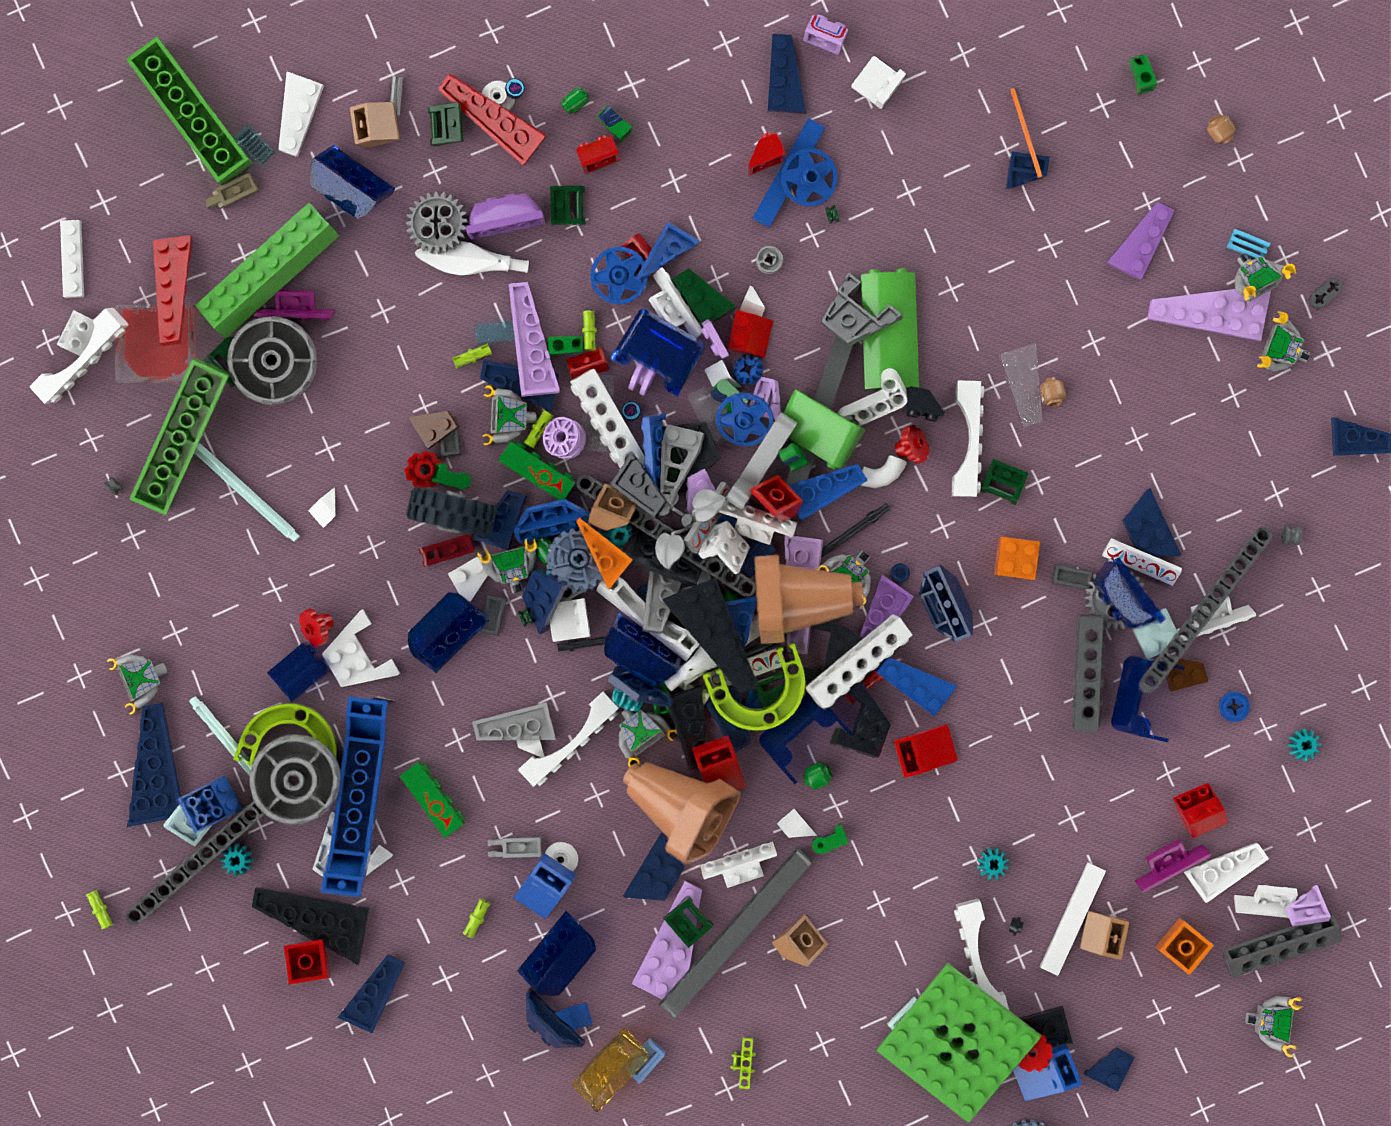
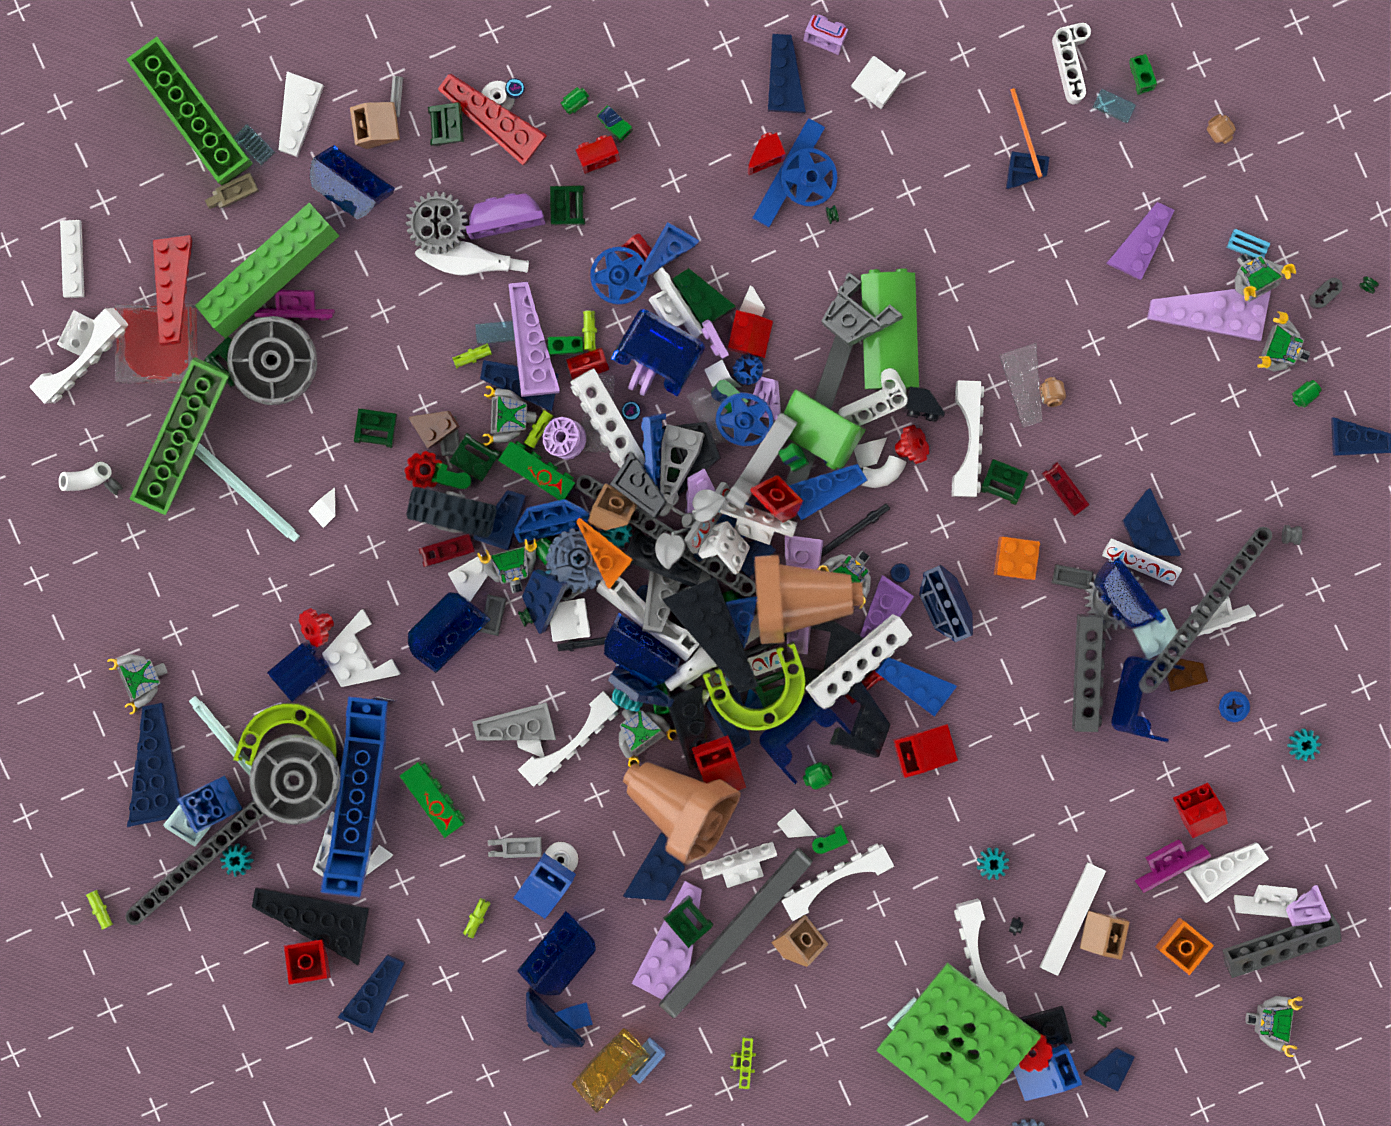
light grey wheel [756,246,783,275] -> none
none -> white cylinder [59,462,112,491]
none -> dark green plate [354,408,397,448]
none -> dark green plate [449,433,500,481]
none -> white arch [781,843,894,921]
none -> white sticker [854,437,887,468]
none -> dark red plate [1041,462,1090,516]
none -> white beam [1052,23,1091,104]
none -> dark green bush [1092,1010,1112,1028]
none -> clear light blue tile [1093,89,1136,123]
none -> green brick [1292,380,1322,408]
none -> dark green bush [1359,276,1379,294]

